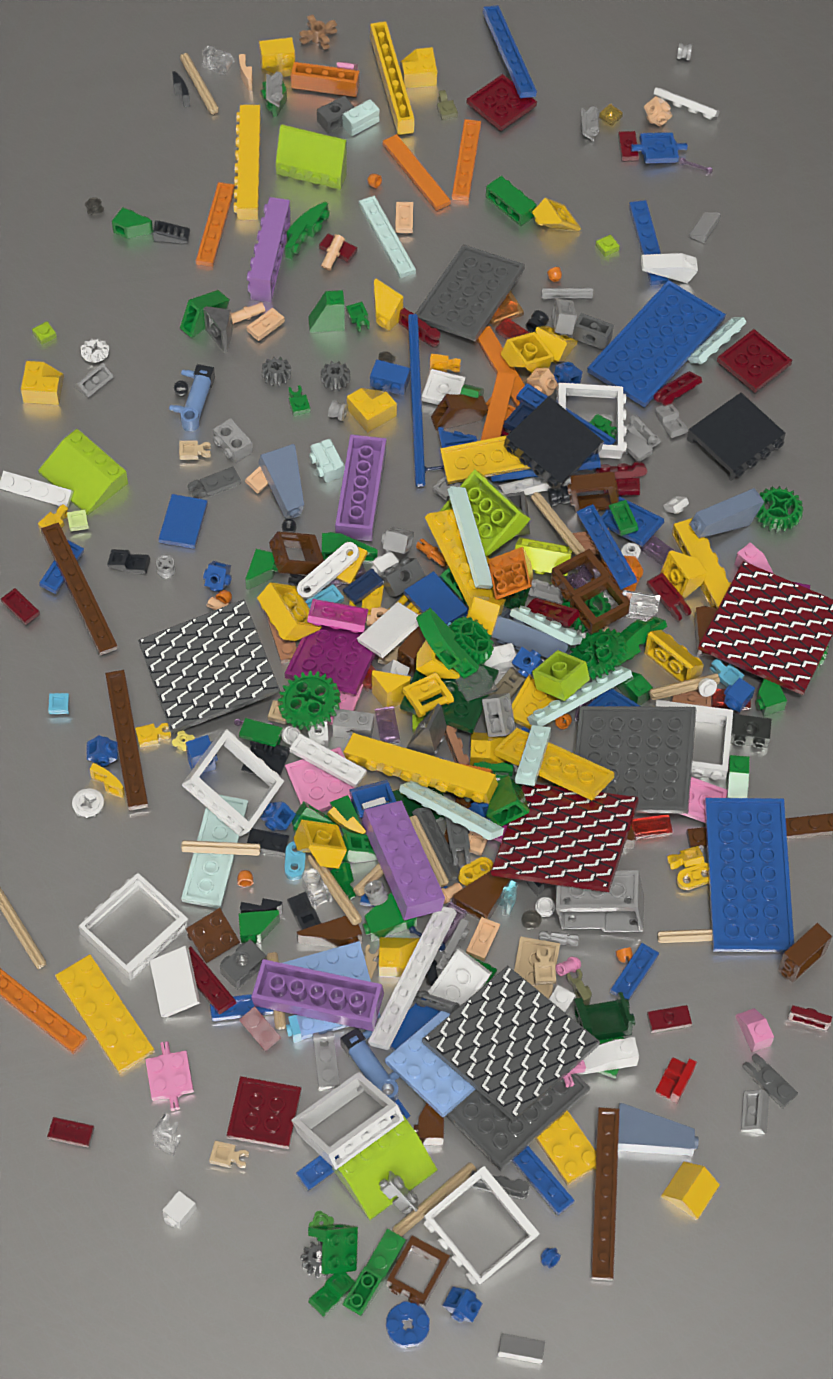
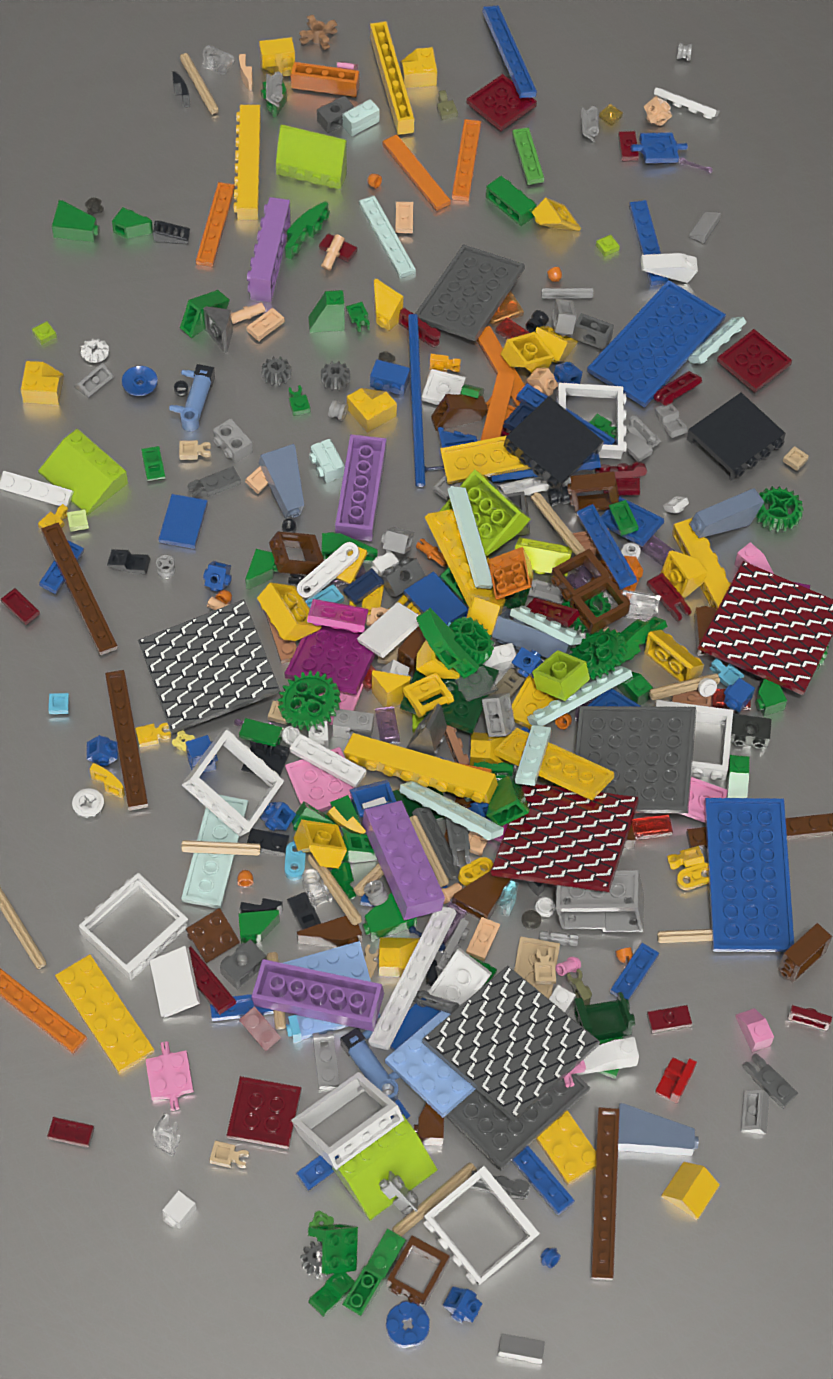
none -> green slope [52,200,100,242]
none -> blue dish [122,366,158,396]
none -> green slope [141,446,165,481]
none -> bright green plate [512,128,544,185]
none -> tan plate [783,446,809,471]

